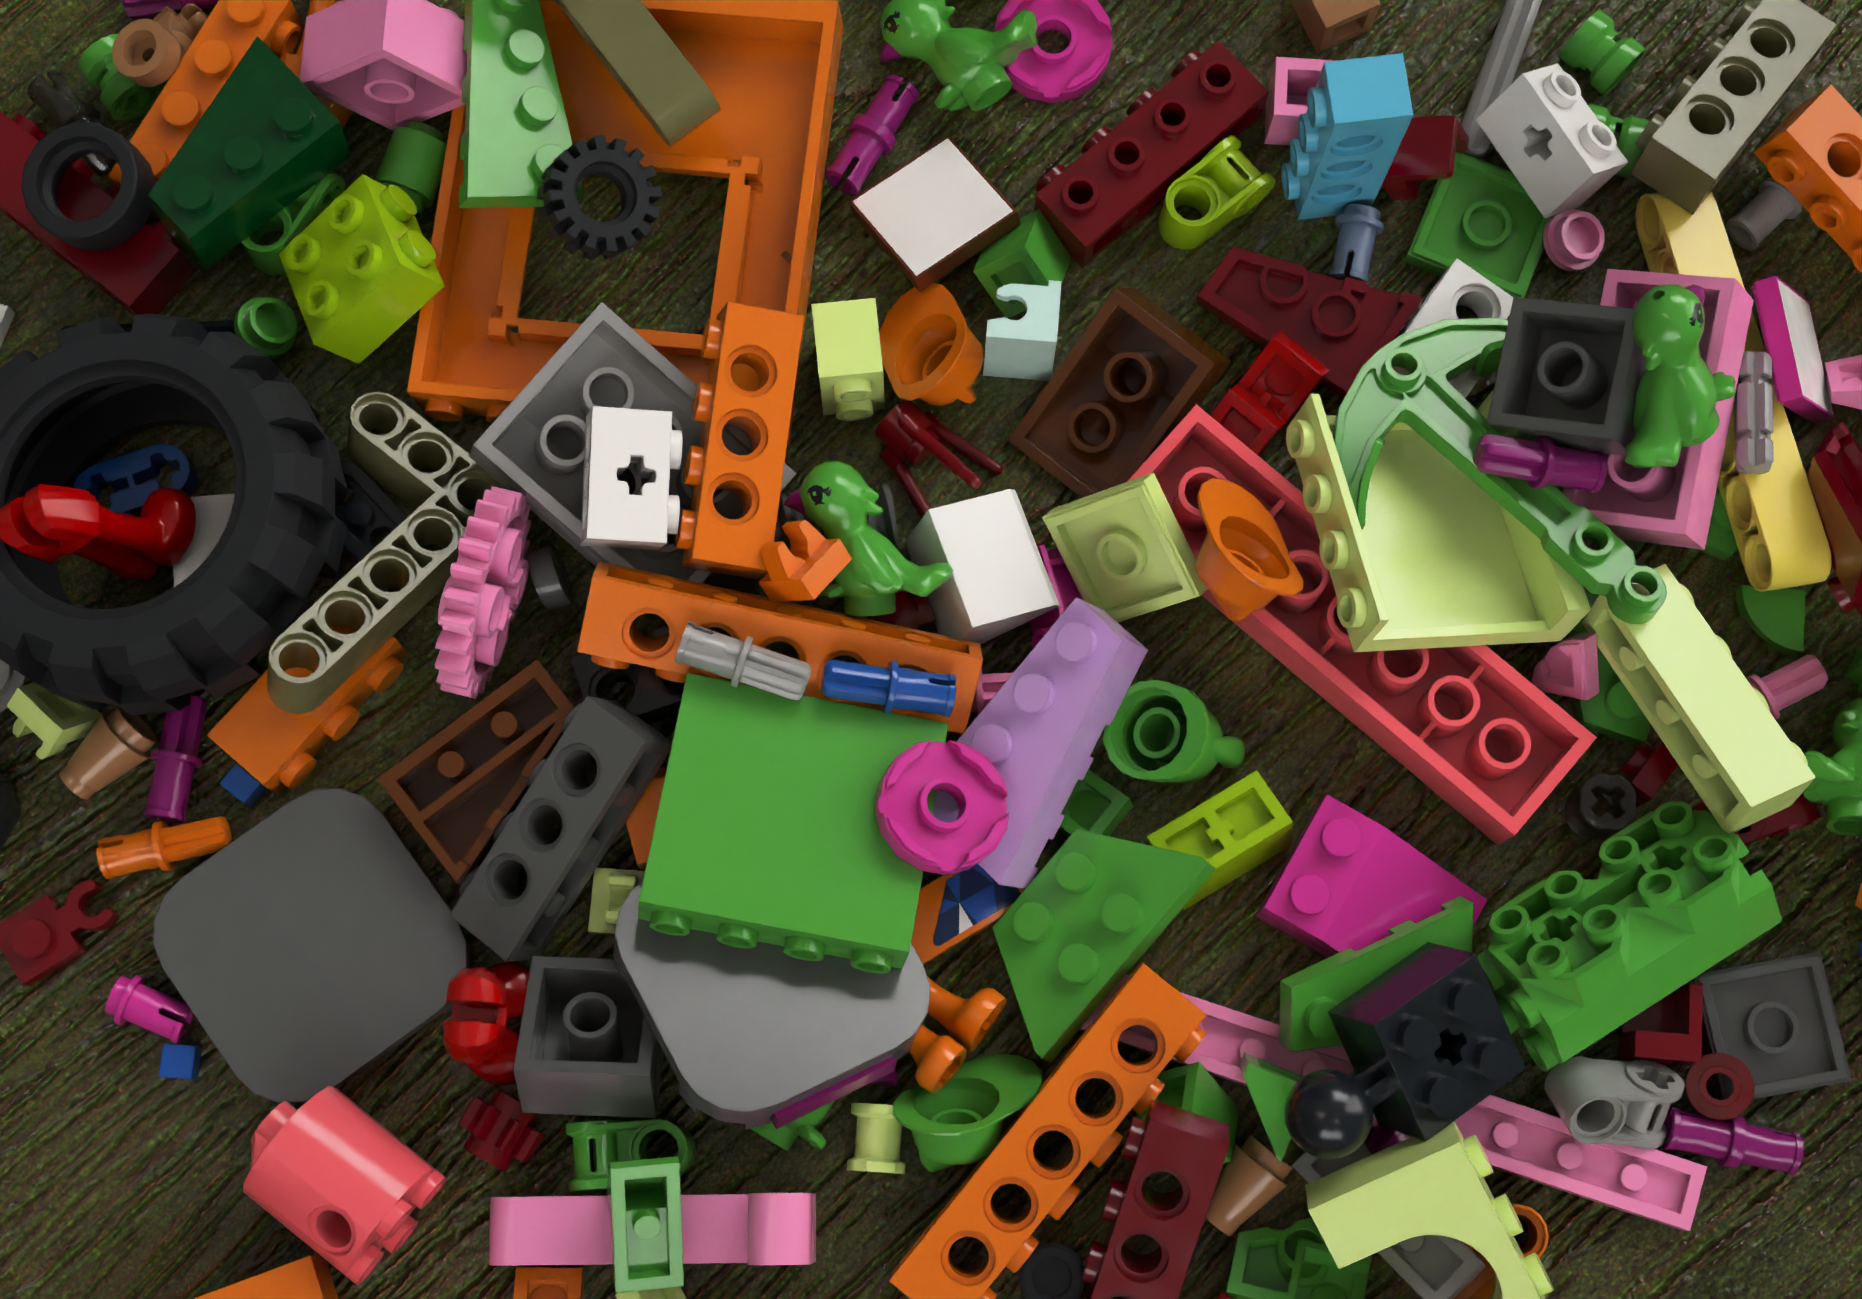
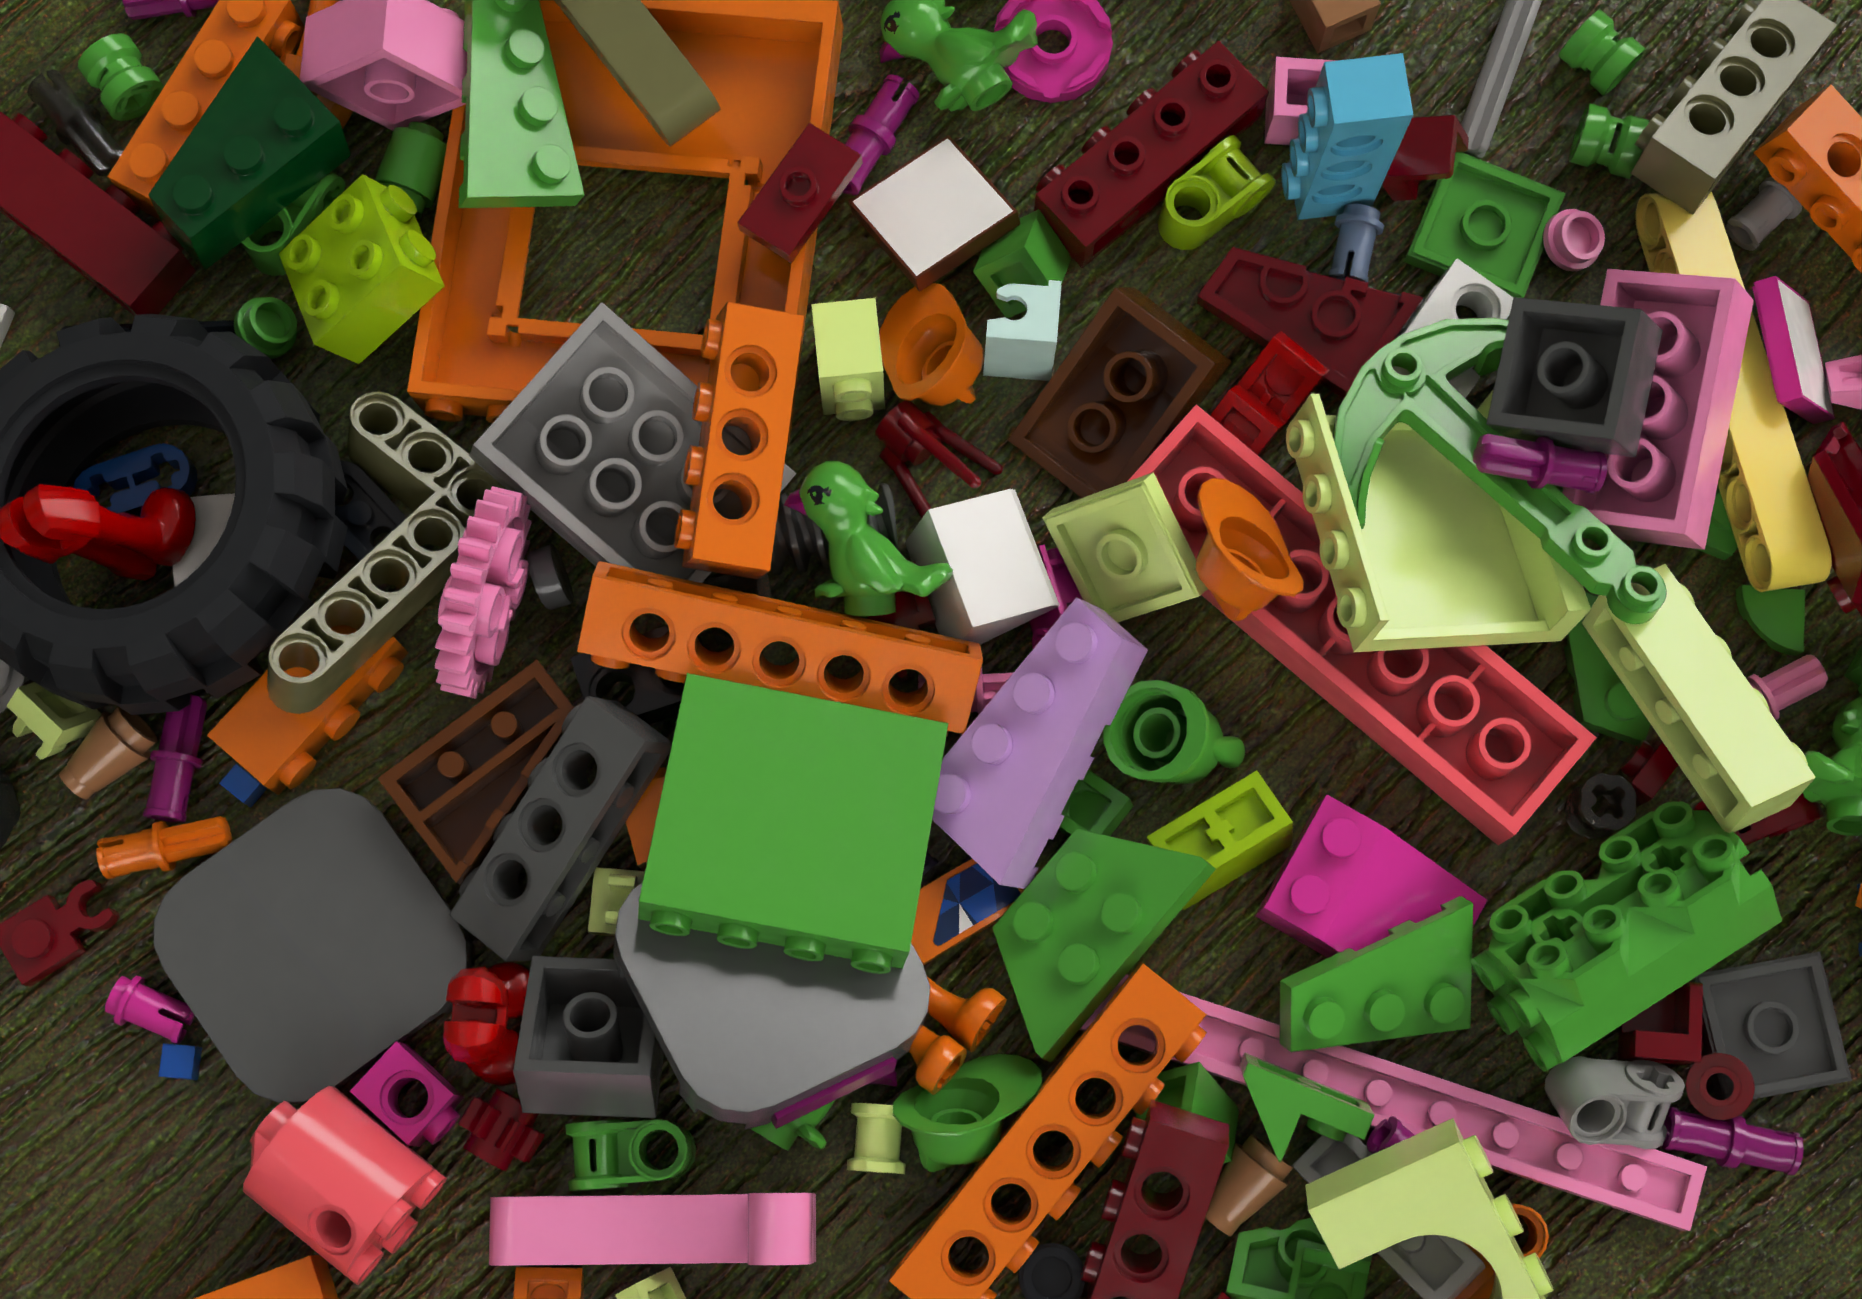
black tyre [21,122,155,251] -> none
medium nougat arm [112,3,208,87] -> none
black tyre [537,136,662,260] -> none
white brick [580,406,683,550] -> none
bright green slope [607,1156,684,1293] -> none
light grey axle [675,621,811,700] -> none
orange tile [759,520,852,603] -> none
blue axle [821,660,956,717] -> none
dark pink tile [874,740,1009,875] -> none
black brick [1284,942,1526,1159] -> none
white brick [1476,63,1628,218] -> none
bright pink tile [1532,632,1599,701] -> none
bright green animal [1625,284,1736,468] -> none
light grey axle [1734,351,1774,475] -> none
none -> dark pink brick [350,1041,465,1147]
none -> dark red plate [737,123,863,263]

